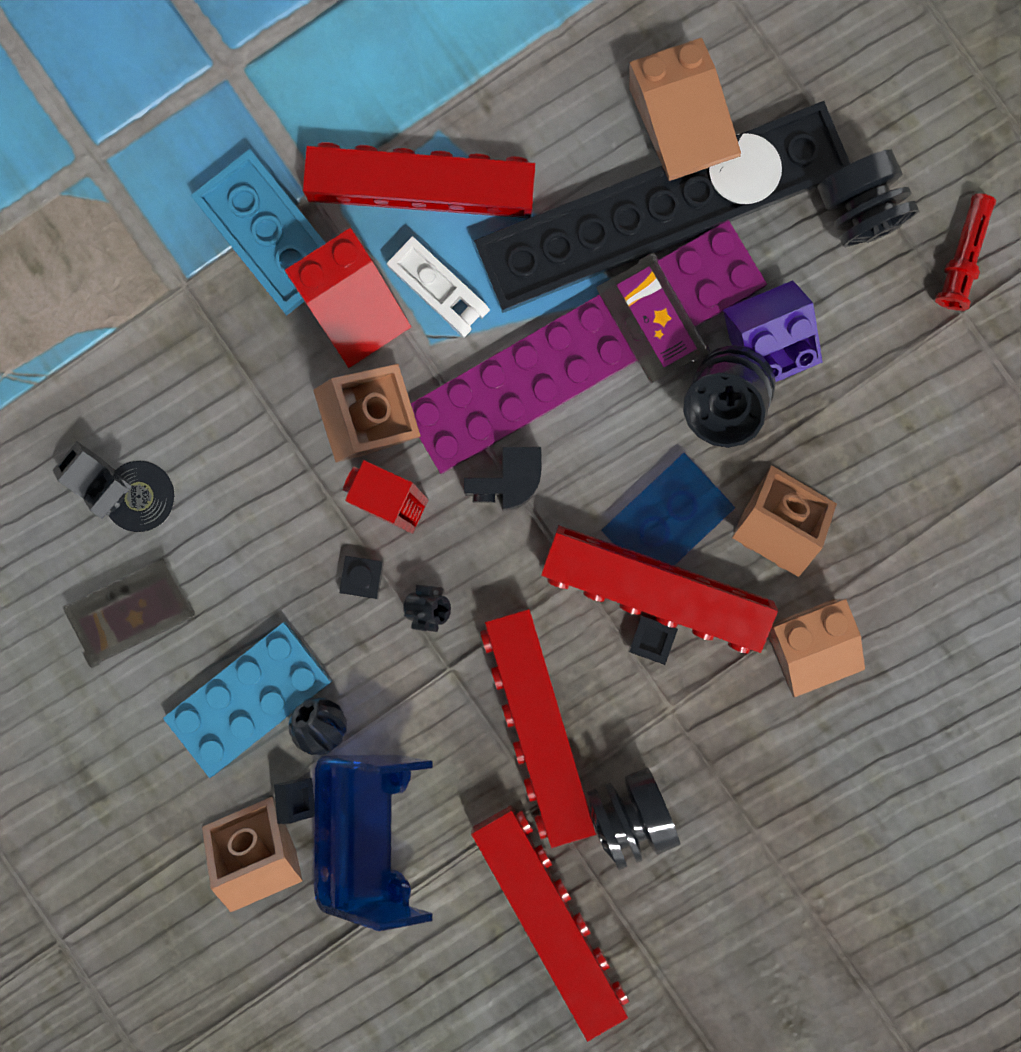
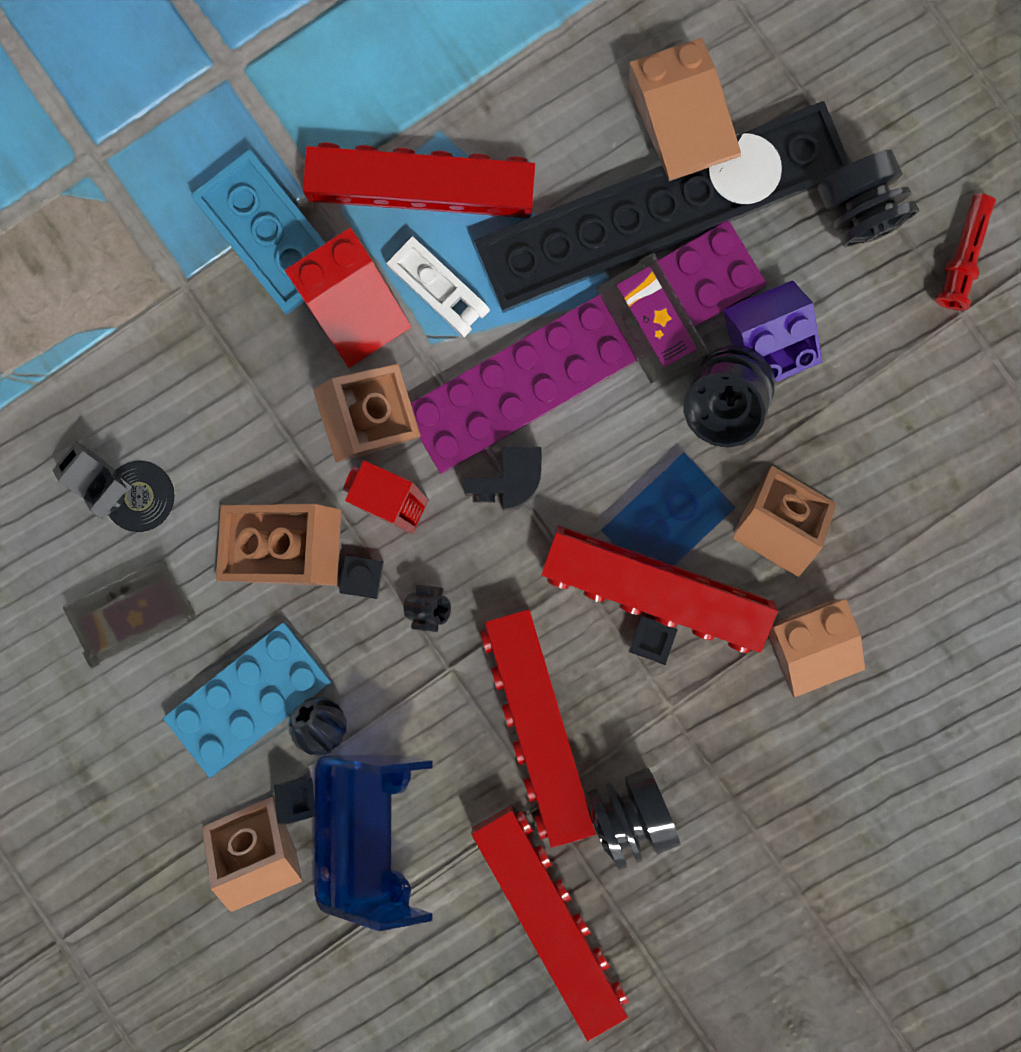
none -> nougat slope [216,504,341,586]

